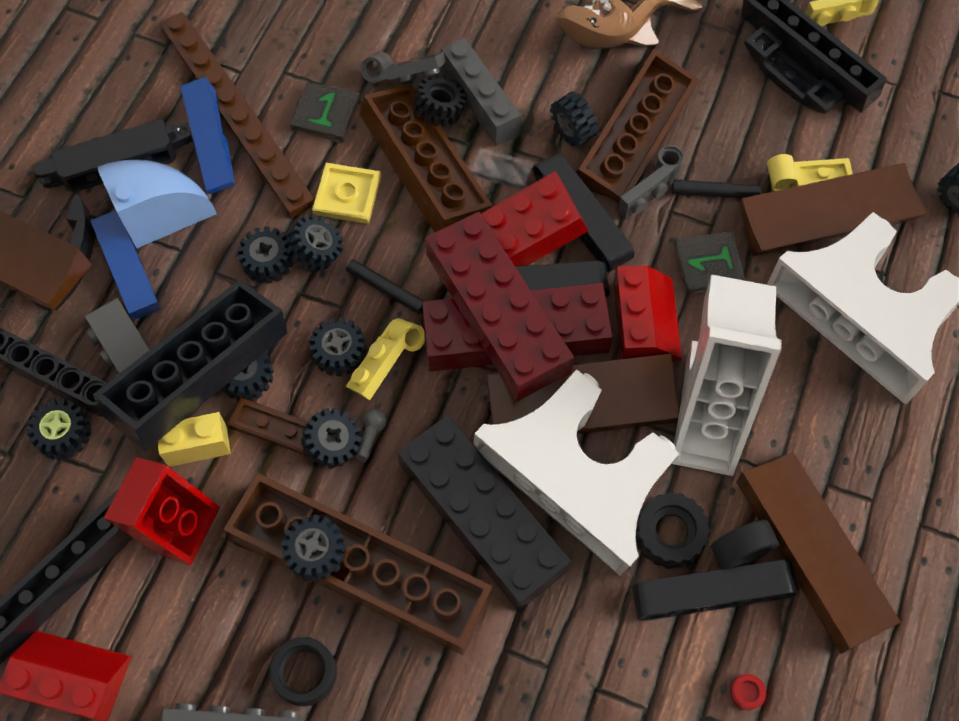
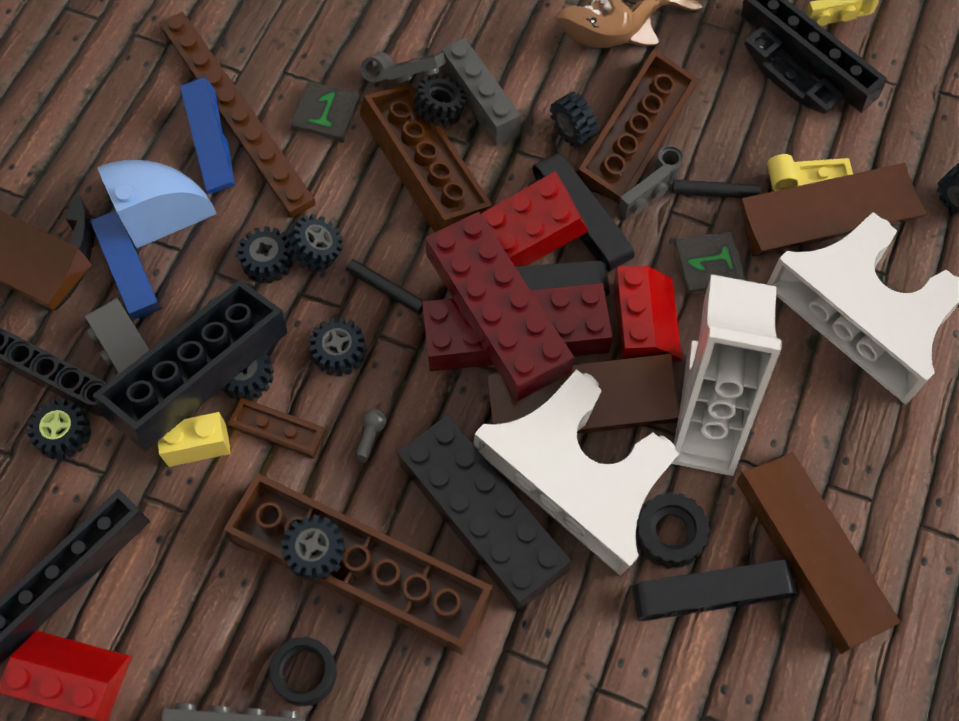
black hinge [33,119,193,192] -> none
red brick [104,457,220,566] -> none
black wheel [301,408,362,469] -> none
light yellow tile [312,163,381,224] -> none
light yellow plate [346,318,426,400] -> none
clear tile [471,148,534,190] -> none
black tyre [710,520,779,569] -> none
red tile [729,674,766,711] -> none

